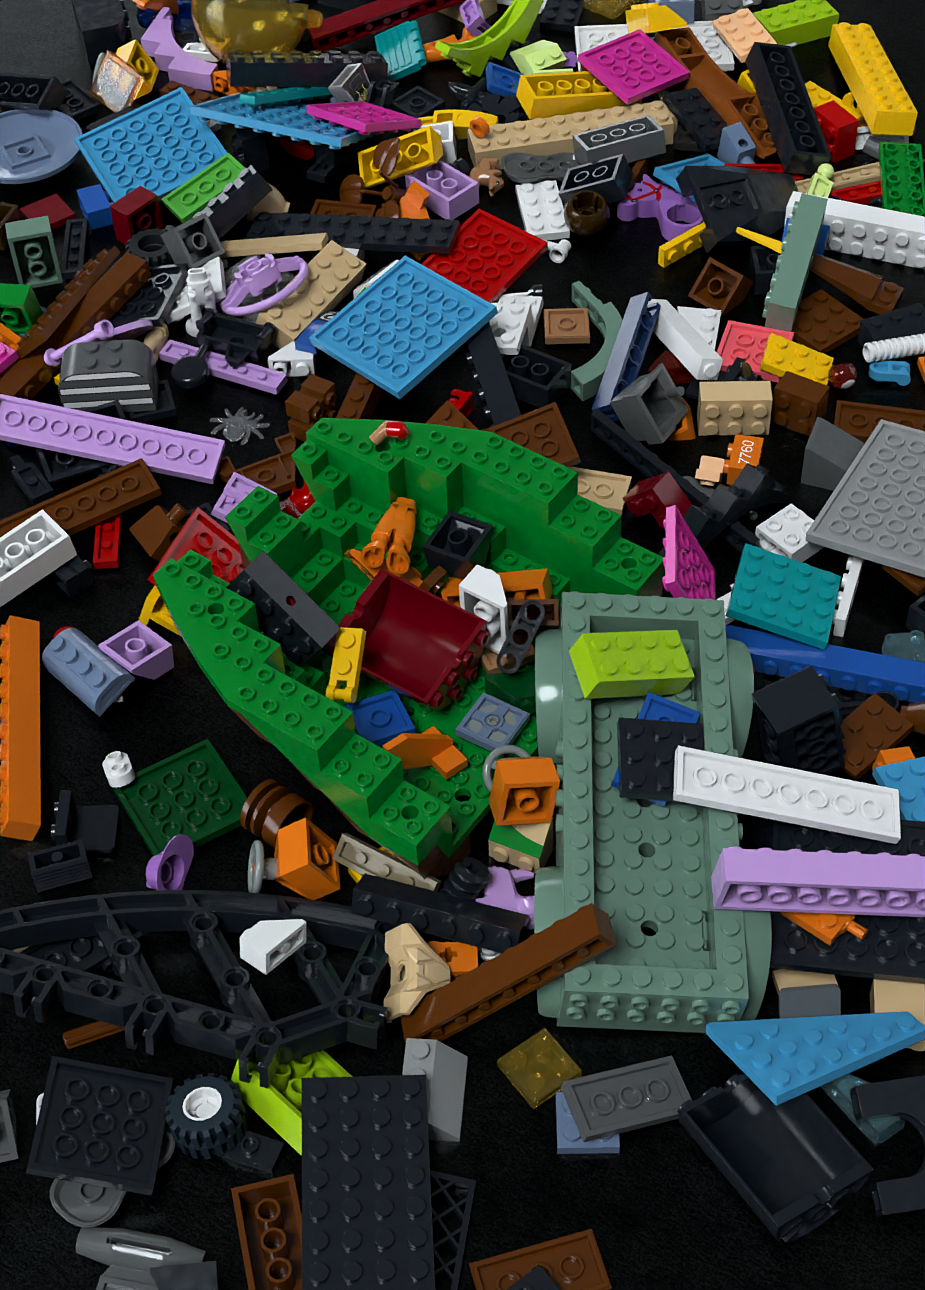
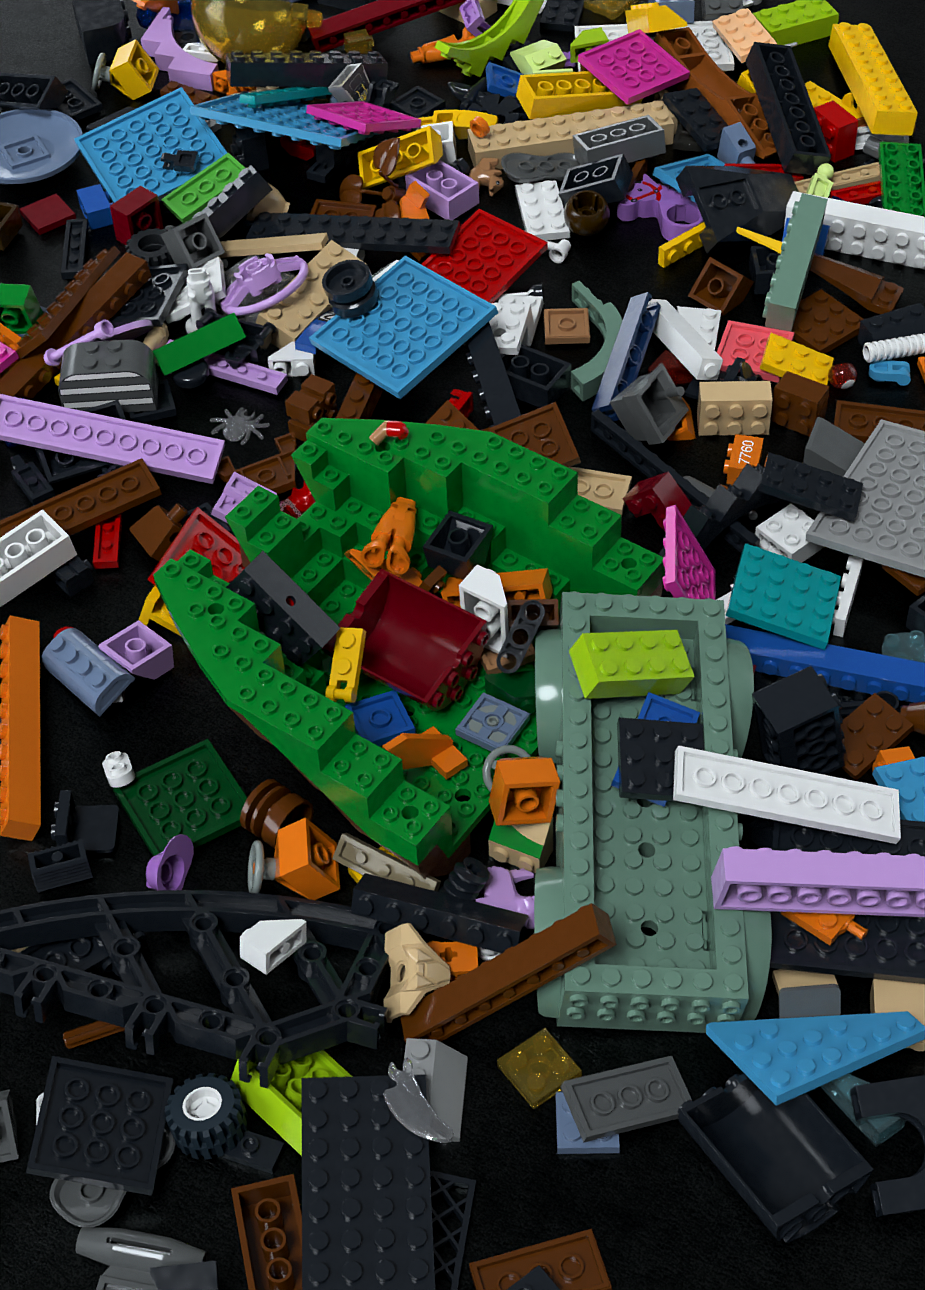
sand green brick [5,216,63,288] -> none
clear piece [89,51,145,112] -> none
teal hinge [374,20,427,82] -> none
light nougat bracket [695,455,725,486] -> none
none -> green brick [152,313,246,376]
none -> black plate [161,150,199,173]
none -> black wheel [322,260,379,318]
none -> clear yellow brick [344,29,374,54]
none -> clear piece [383,1057,454,1143]
none -> lime slope [570,27,609,63]
none -> black plate [758,453,863,522]

